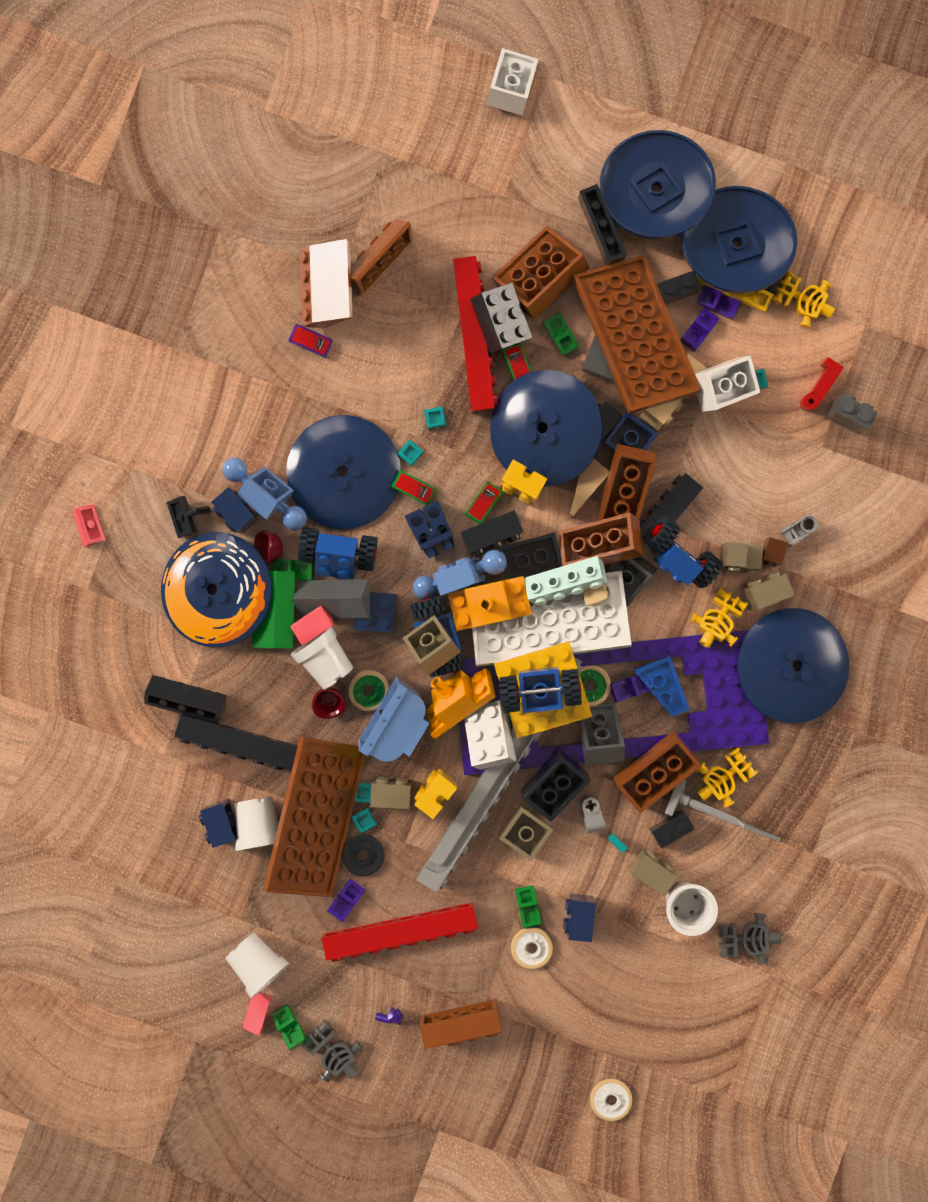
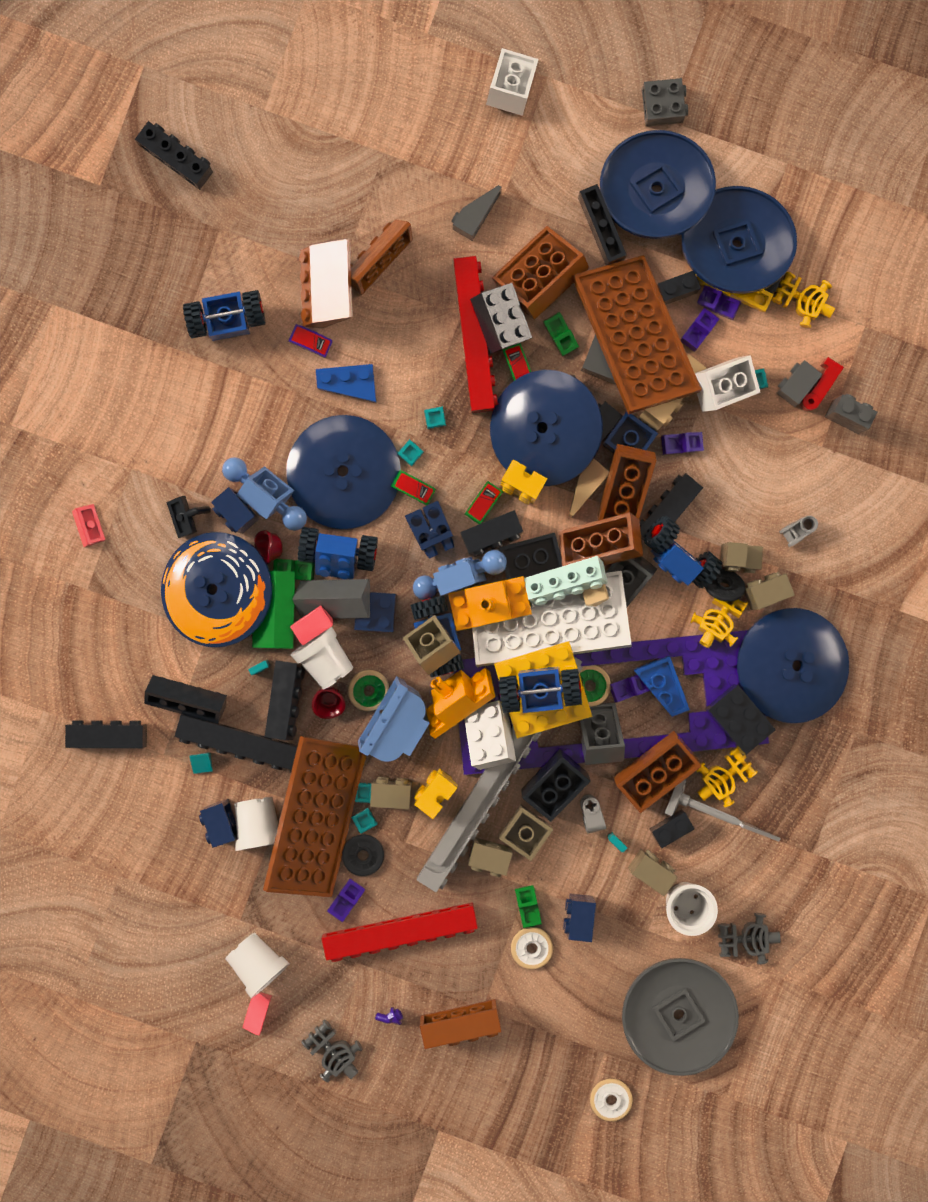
green slope [271,1004,308,1051] -> none
reddish brown brick [762,537,788,568] -> none
none -> black brick [65,720,147,749]
none -> black brick [135,121,213,190]
none -> brick [183,290,266,341]
none -> teal slope [189,752,213,774]
none -> teal tile [248,660,271,675]
none -> black brick [264,660,305,741]
none -> blue wing [316,364,376,403]
none -> dark grey slope [451,185,502,241]
none -> dark tan brick [468,837,512,877]
none -> dark grey dish [622,958,739,1076]
none -> dark grey brick [642,78,688,126]
none -> dark purple slope [661,432,704,455]
none -> black wheel [705,569,746,602]
none -> black brick [705,684,776,755]
none -> dark grey brick [777,360,822,407]

